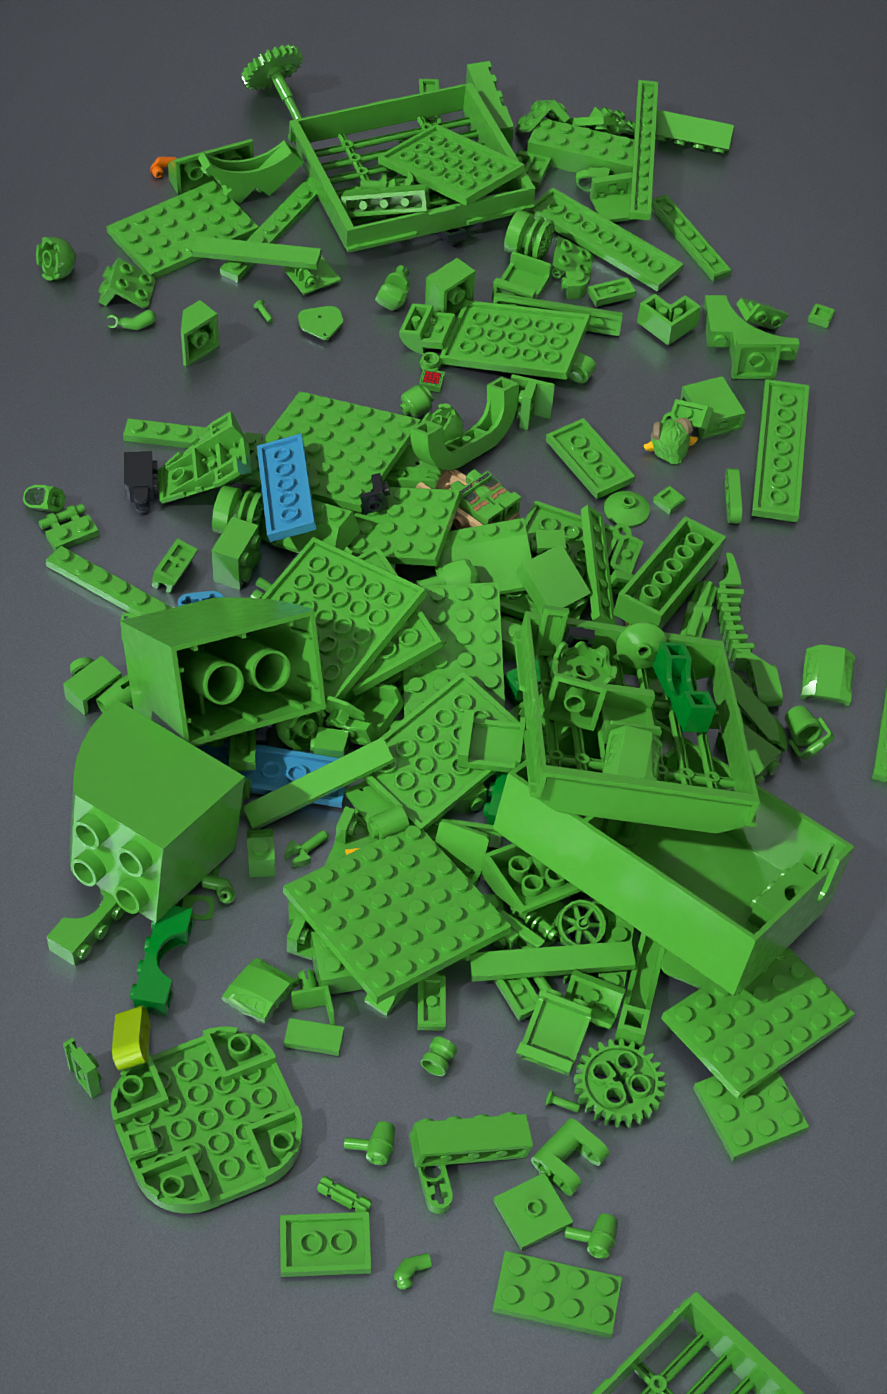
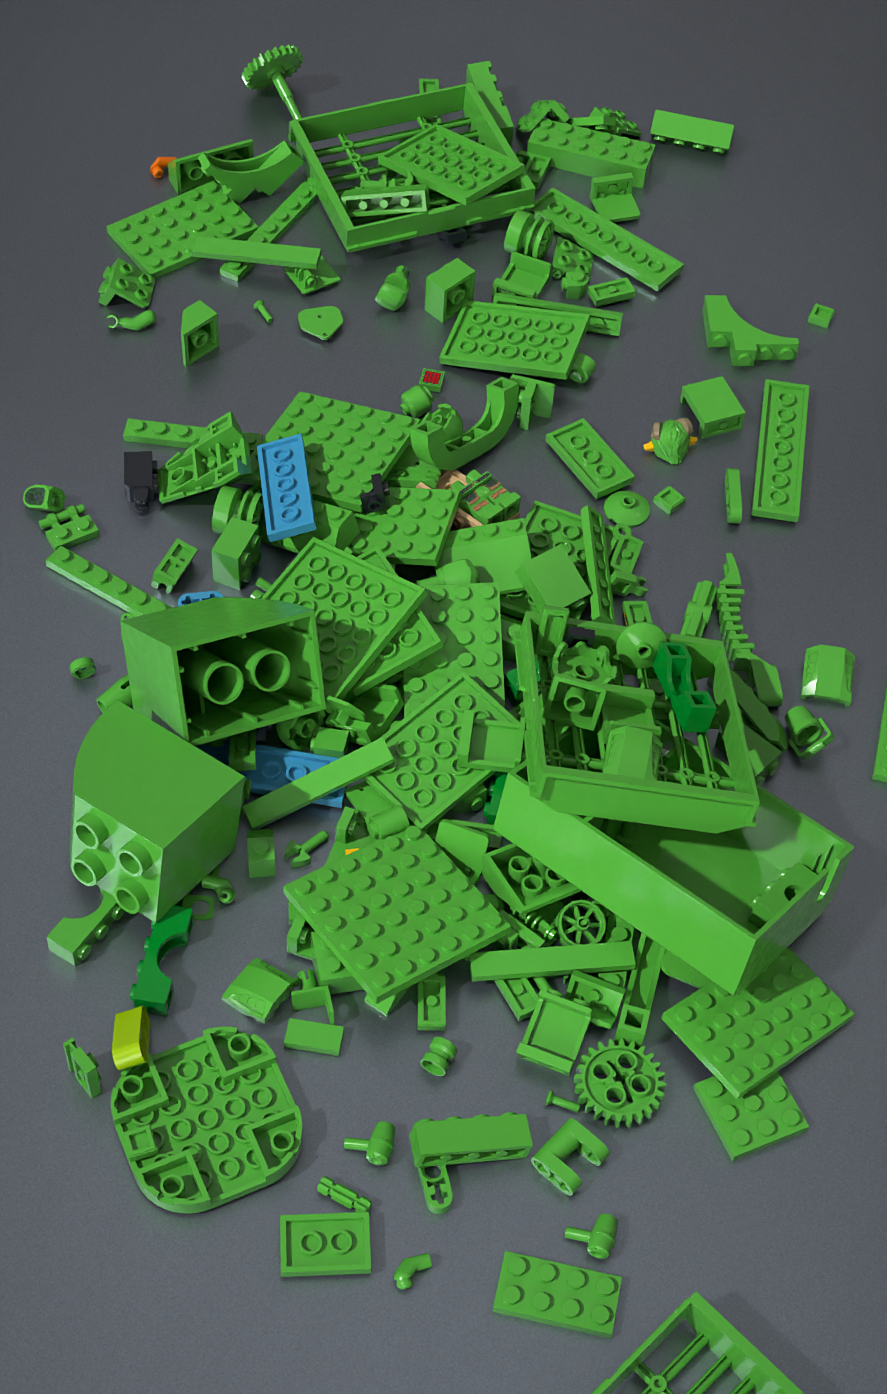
bright green cylinder [36,237,76,281] -> none
bright green panel [63,656,122,715] -> none
bright green brick [399,303,456,354] -> none
bright green plate [419,352,441,370] -> none
bright green plate [493,1172,573,1251] -> none
bright green brick [530,530,566,557] -> none
bright green rock [575,167,610,192] -> none
bright green brick [613,516,726,629] -> none
bright green plate [629,80,658,220] -> none
bright green brick [637,294,701,345] -> none
bright green tile [651,194,732,282] -> none
bright green hinge [661,399,714,430] -> none
bright green plate [731,338,782,379] -> none
bright green bracket [736,298,789,331] -> none

